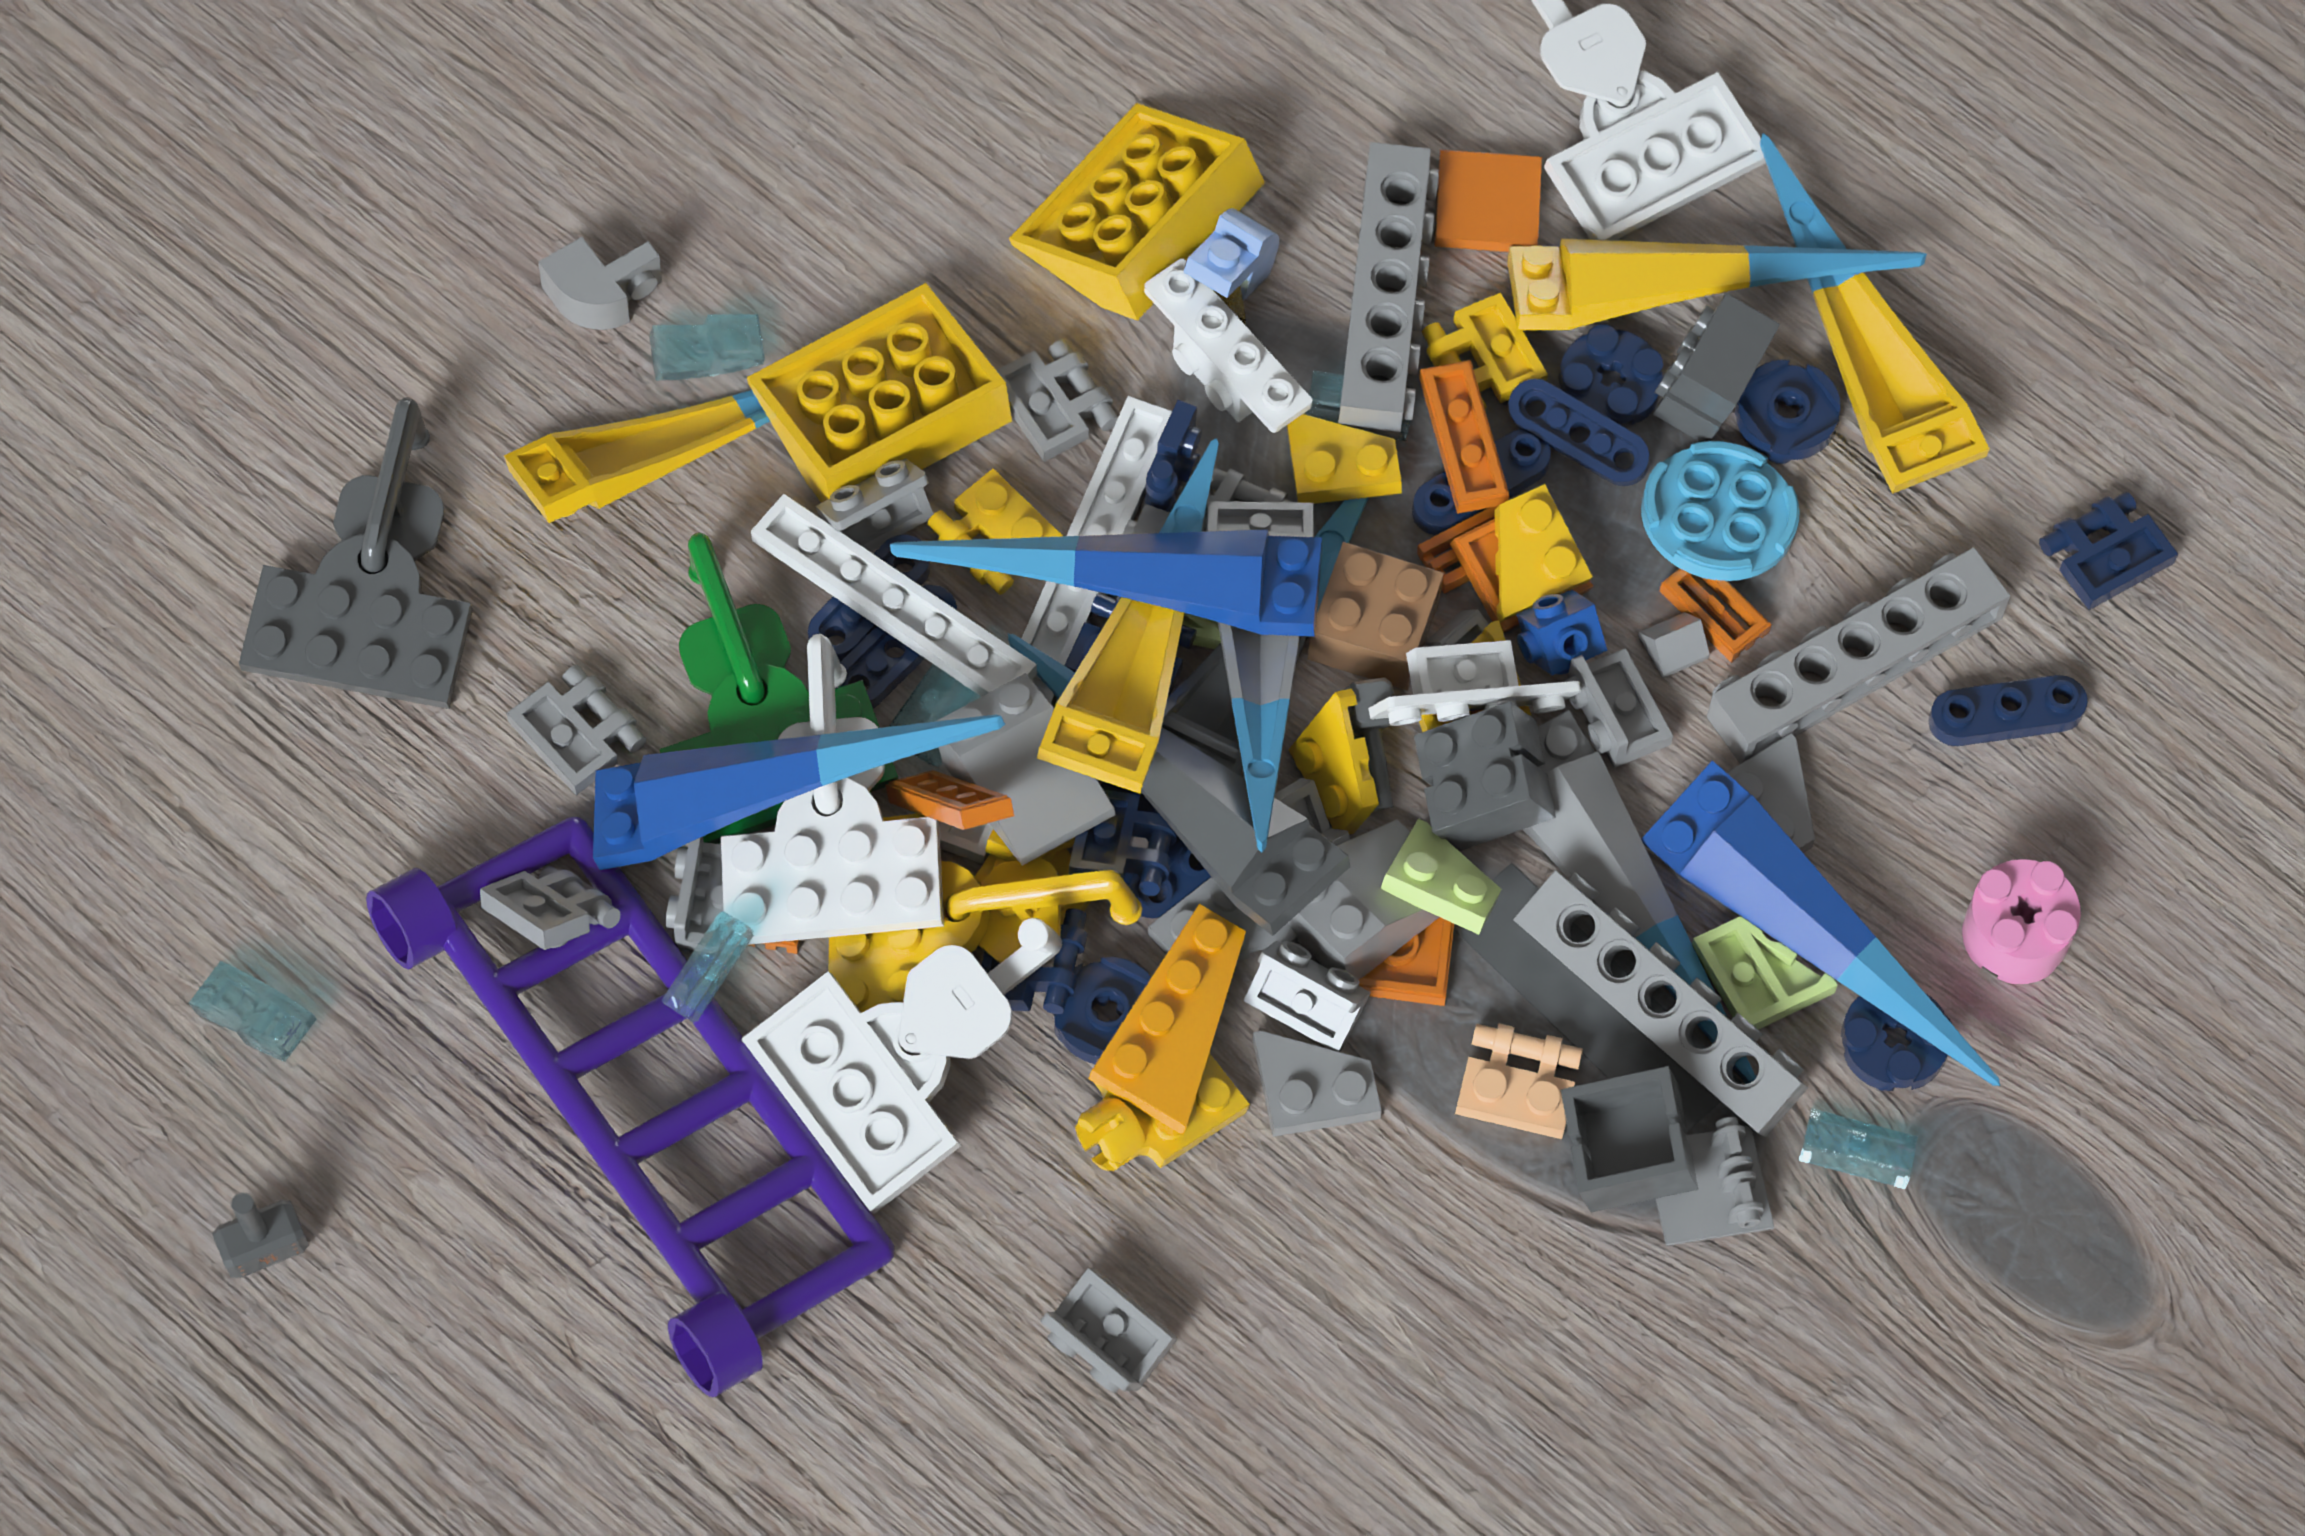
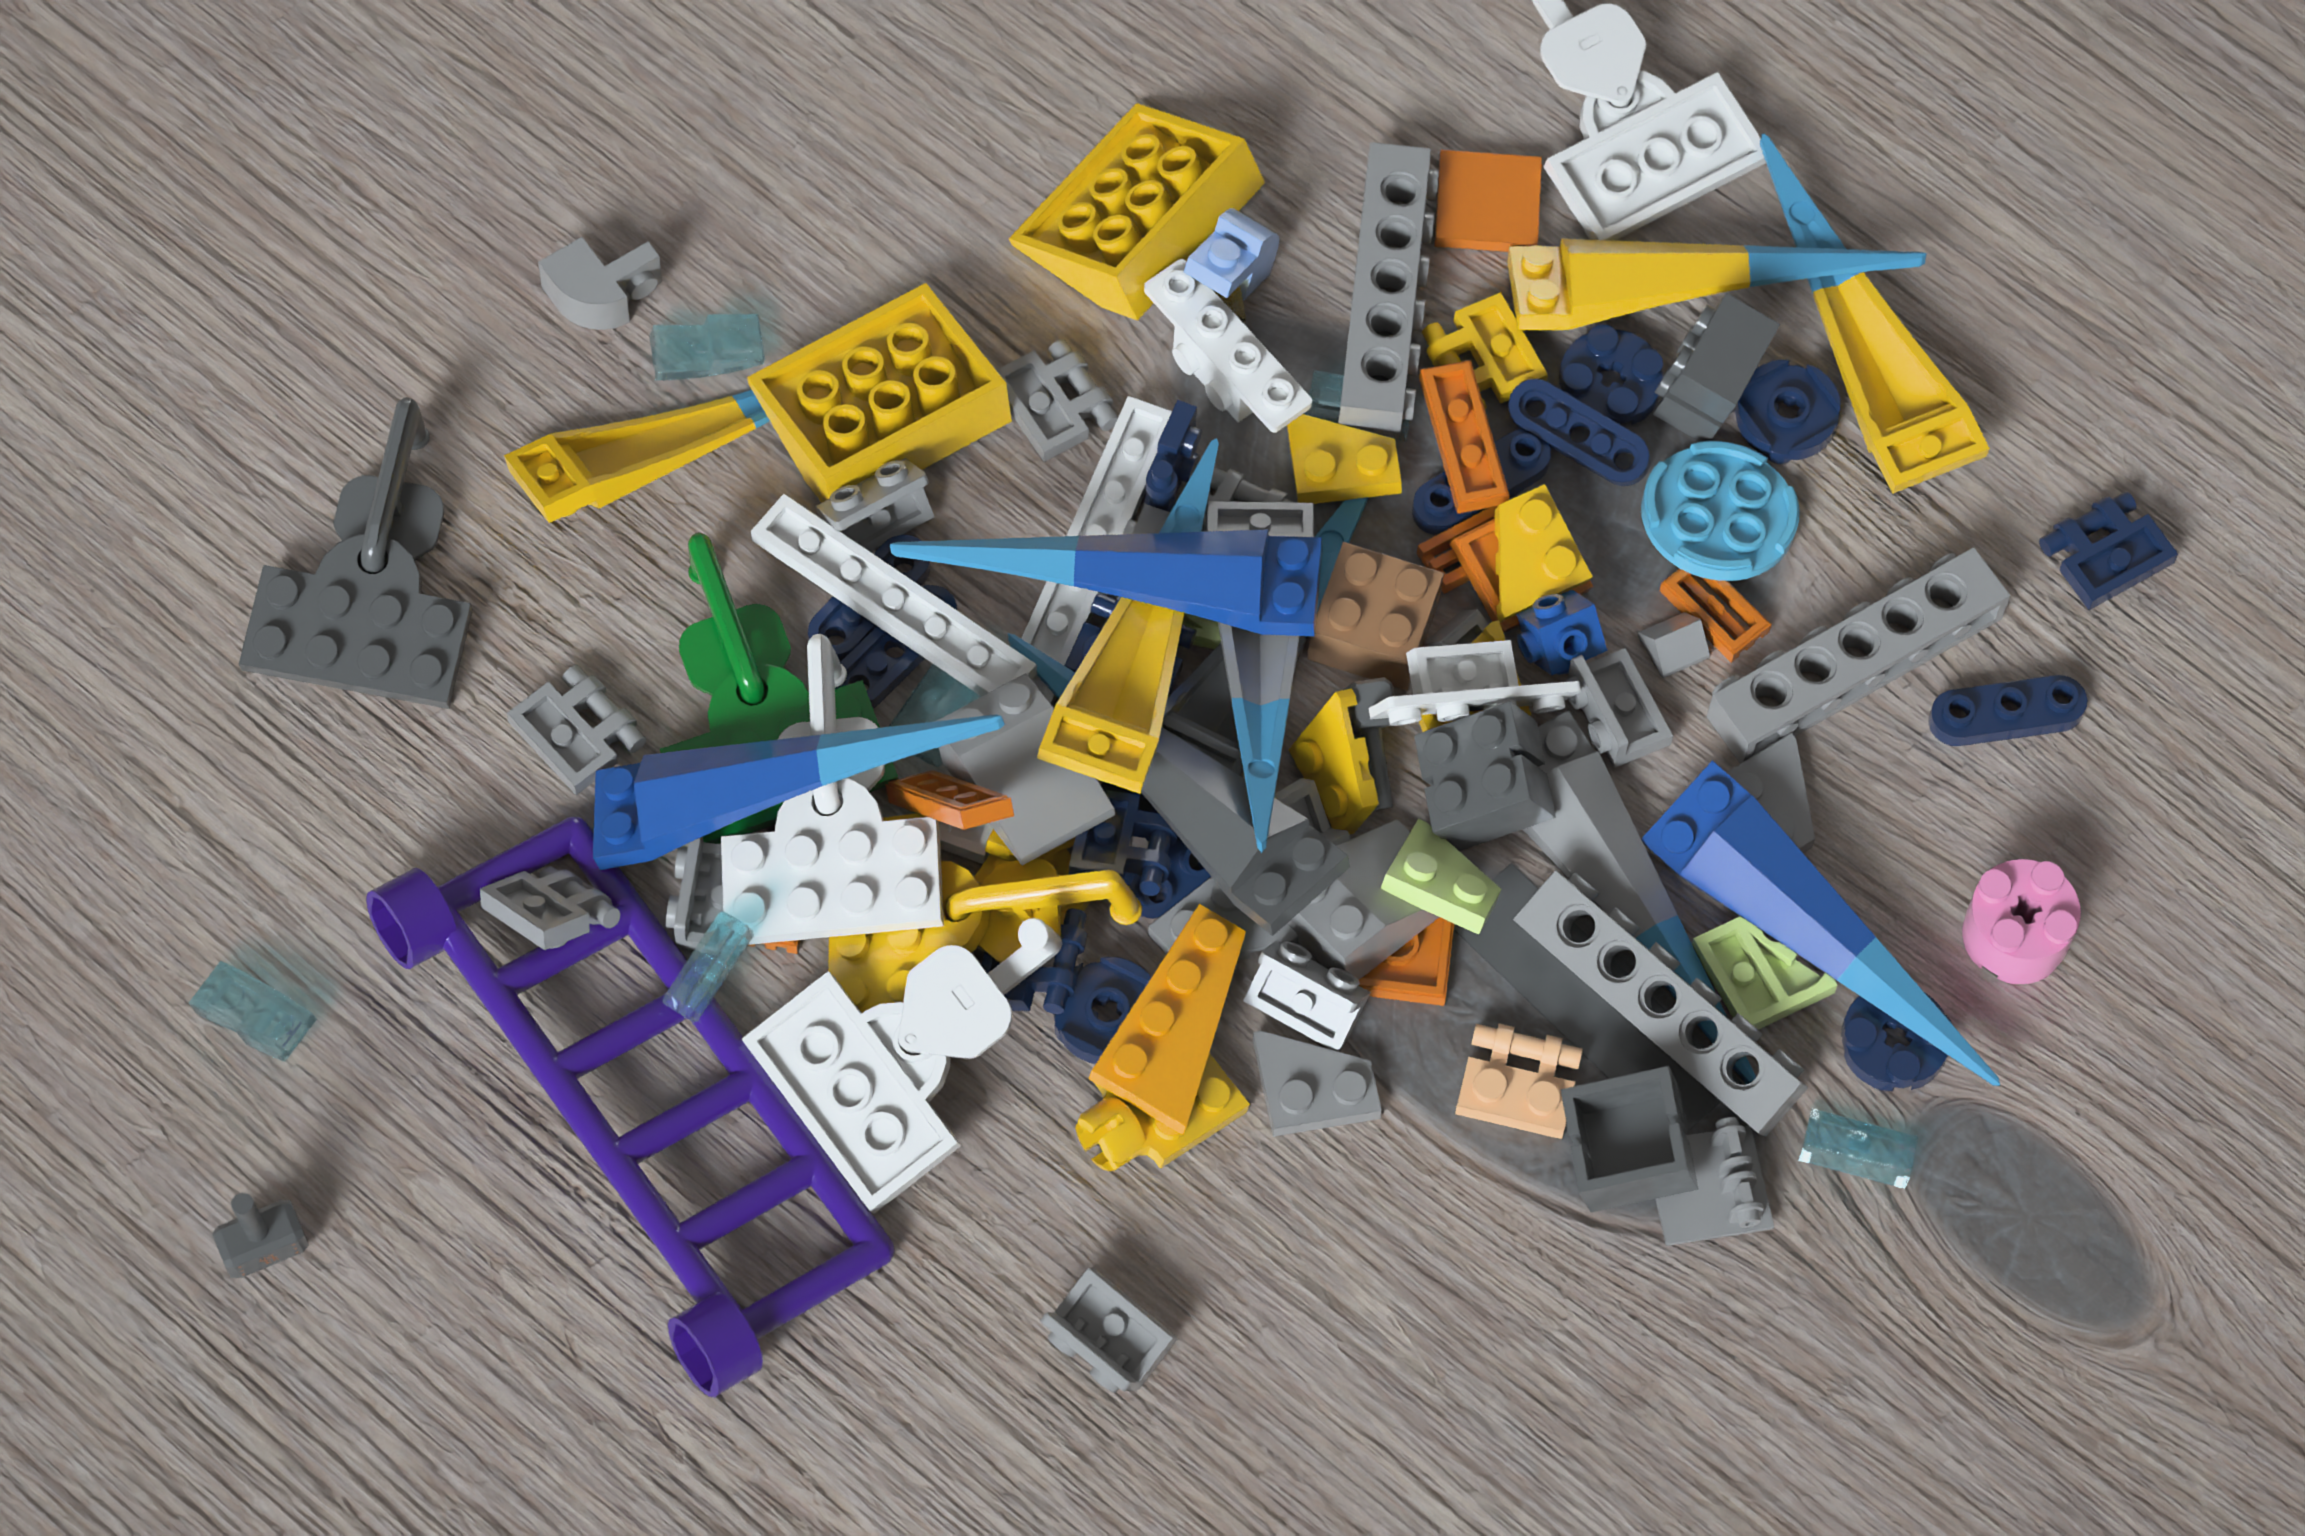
yellow plate [927,468,1063,595] -> none

